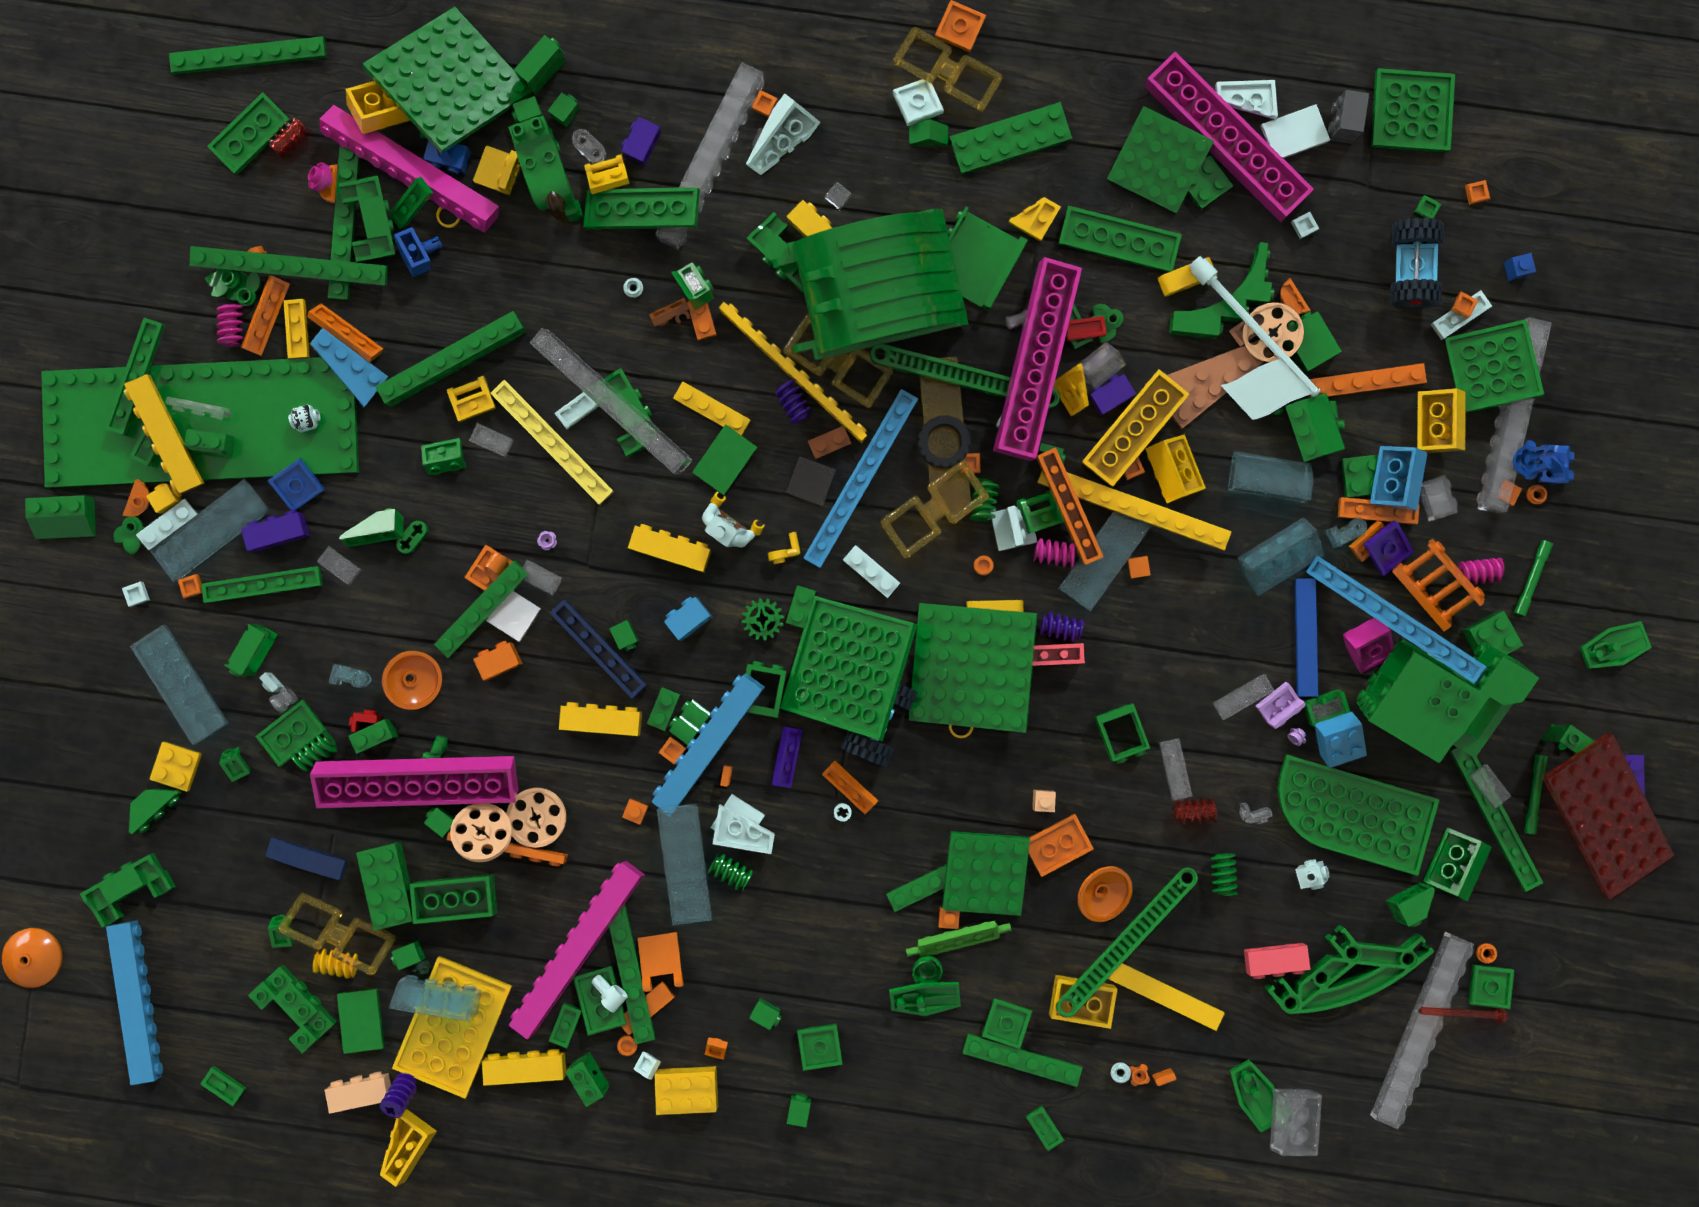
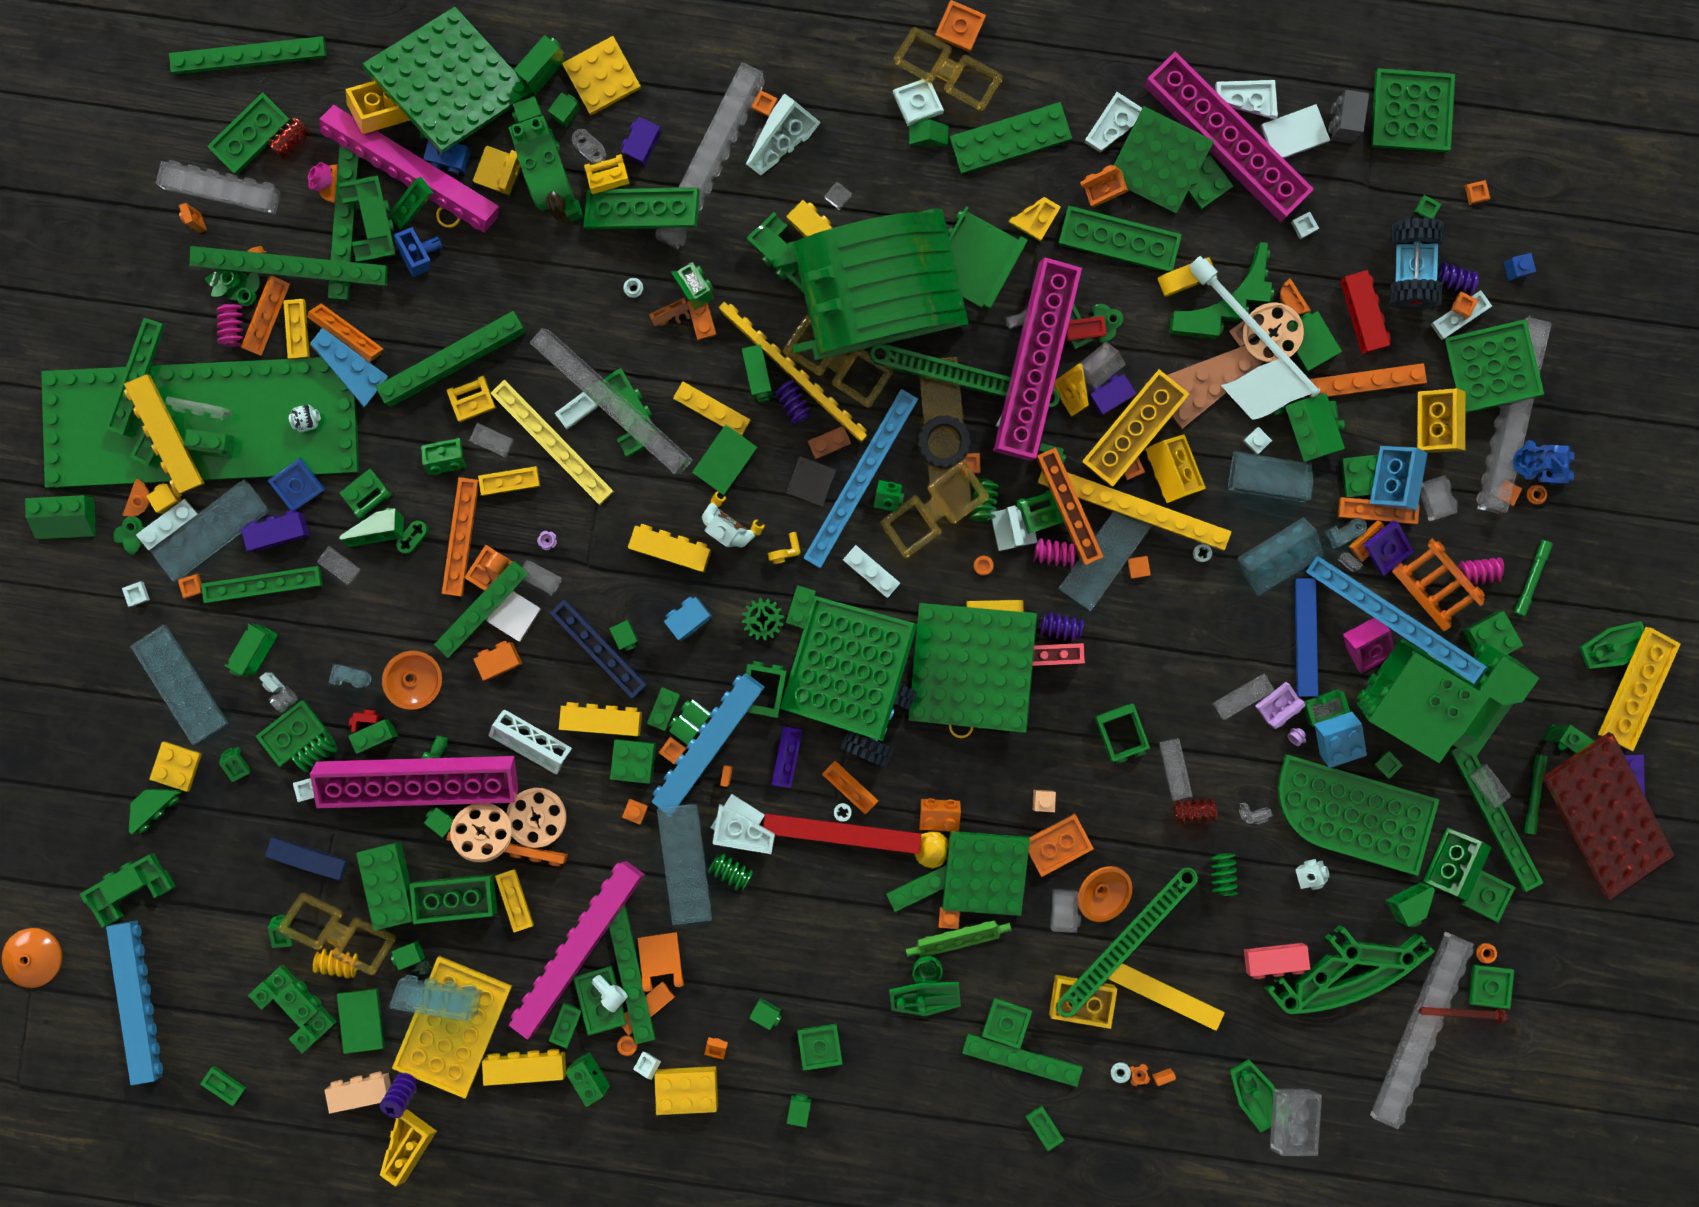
none -> clear brick [156,160,281,215]
none -> orange plate [179,203,207,233]
none -> light aqua plate [293,778,314,802]
none -> green plate [339,469,392,520]
none -> orange plate [442,477,479,597]
none -> yellow plate [478,466,540,496]
none -> light aqua fence [489,710,572,775]
none -> yellow plate [495,869,534,932]
none -> yellow plate [562,36,641,116]
none -> green brick [610,739,657,784]
none -> green brick [742,344,773,403]
none -> red tile [763,813,922,854]
none -> green brick [874,480,904,512]
none -> yellow hair [914,832,949,869]
none -> orange bracket [920,798,961,832]
none -> clear brick [1051,889,1081,933]
none -> orange bracket [1080,165,1128,208]
none -> light aqua wing [1084,92,1142,153]
none -> light aqua bush [1193,544,1212,562]
none -> light aqua plate [1243,427,1272,455]
none -> clear tile [1338,552,1363,571]
none -> red brick [1340,270,1391,355]
none -> green plate [1373,751,1403,779]
none -> dark purple piece [1437,262,1479,296]
none -> green tile [1461,870,1516,923]
none -> yellow plate [1598,627,1680,751]

